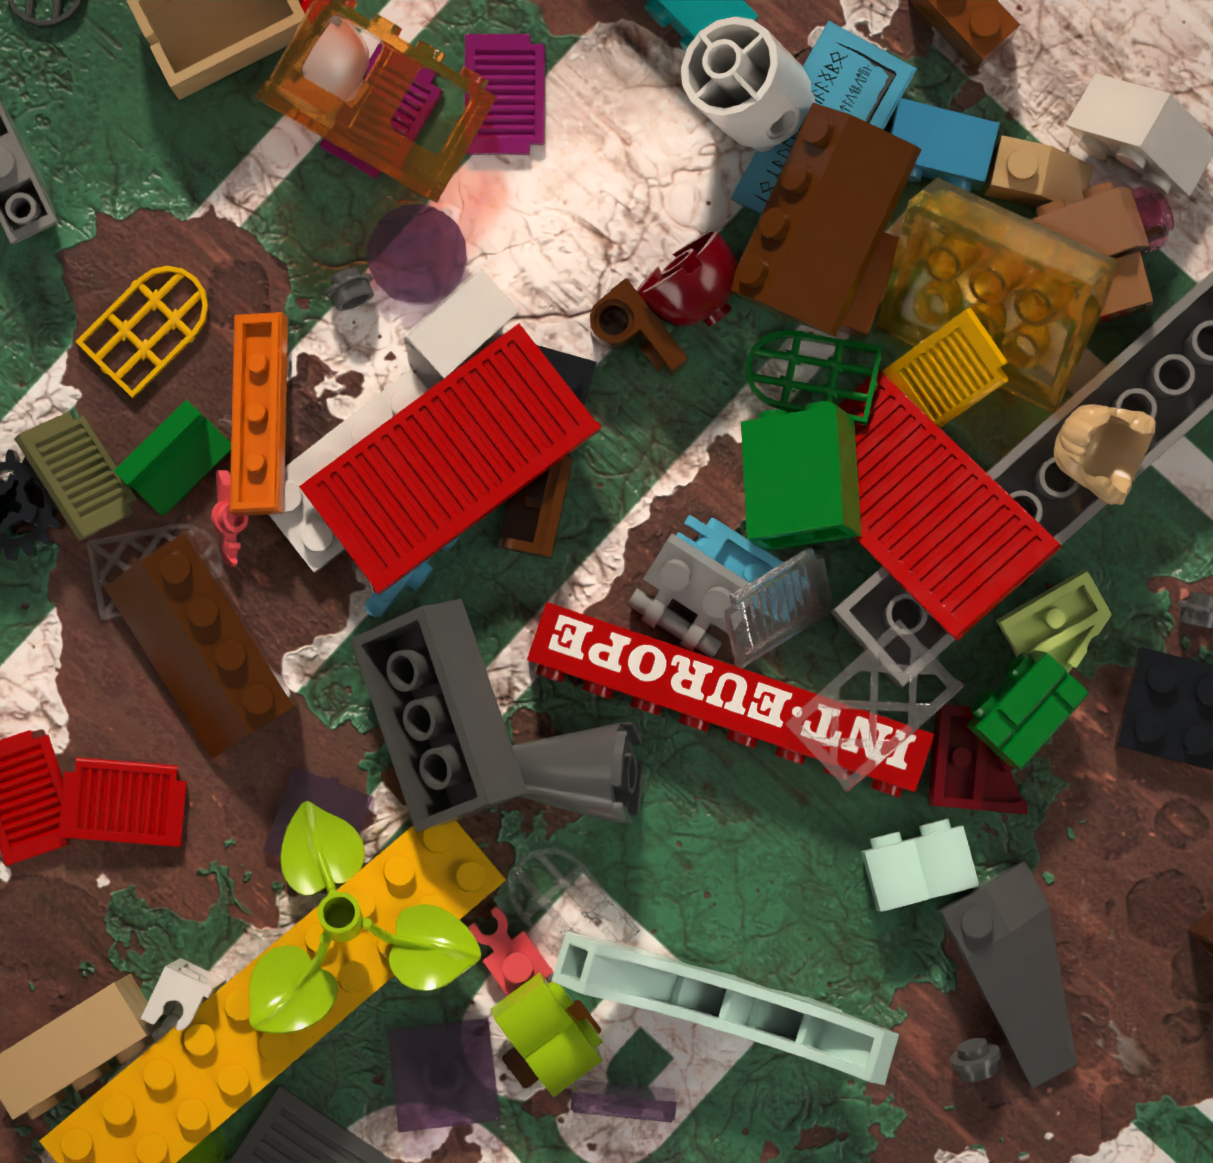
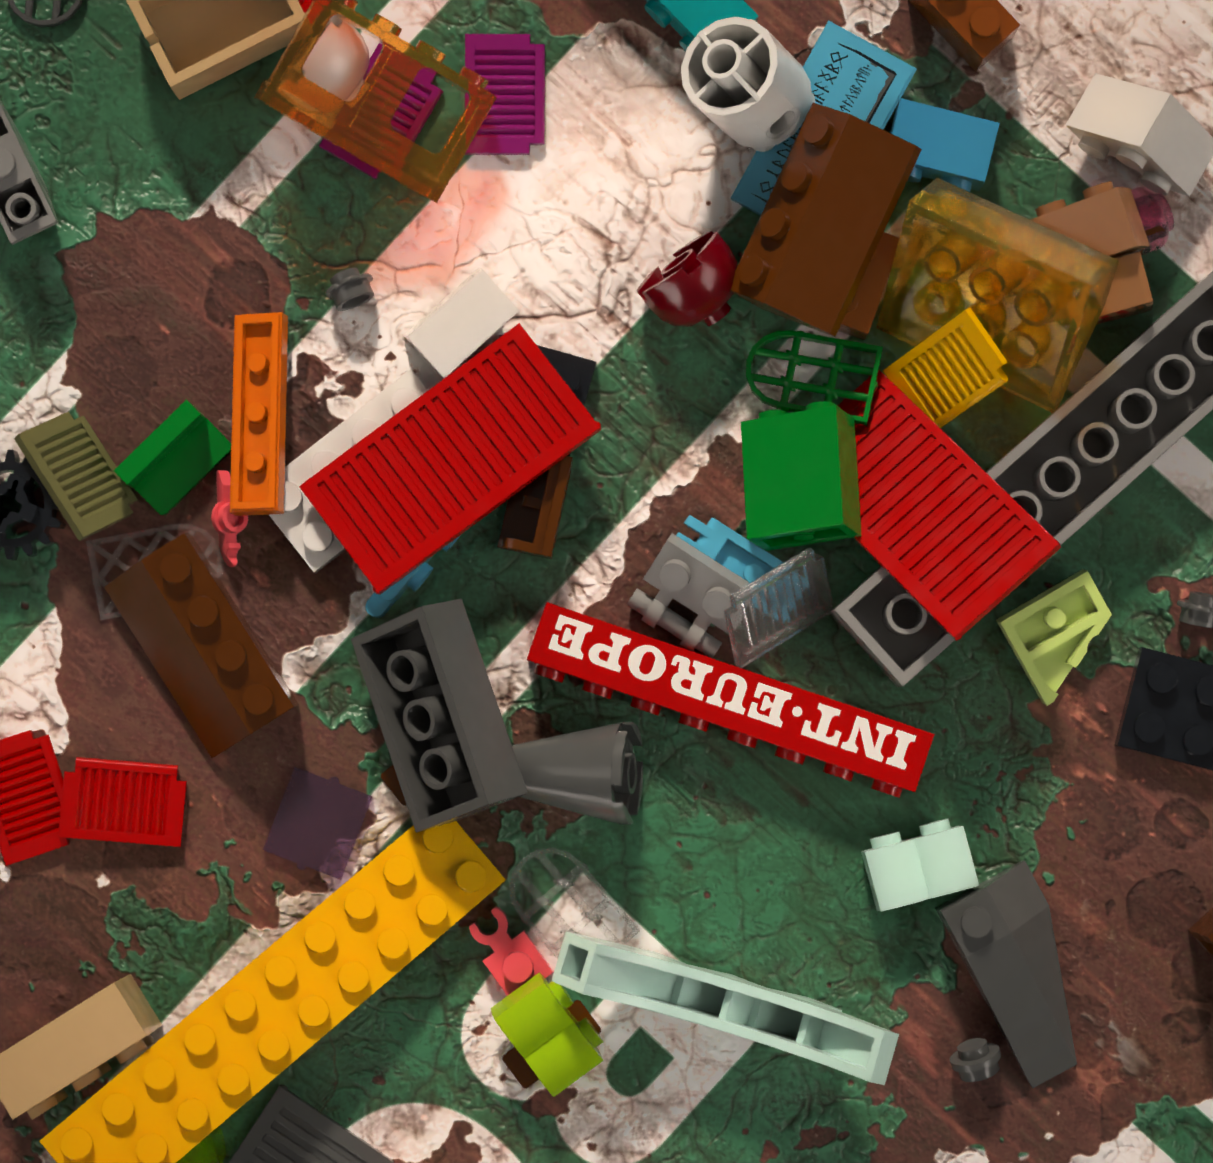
yellow window [75,266,209,399] -> none
white hinge [140,958,226,1031] -> none
lime plant [249,801,481,1034] -> none
clear purple tile [367,204,467,305] -> none
tile [387,1017,501,1132] -> none
clear purple tile [570,1079,677,1122] -> none
reddish brown plate [590,278,688,376] -> none
clear window [786,619,963,792] -> none
dark red wing [927,704,1028,815] -> none
green brick [967,650,1089,770] -> none
tan slope [984,136,1093,207] -> none
tan hair [1054,404,1156,505] -> none

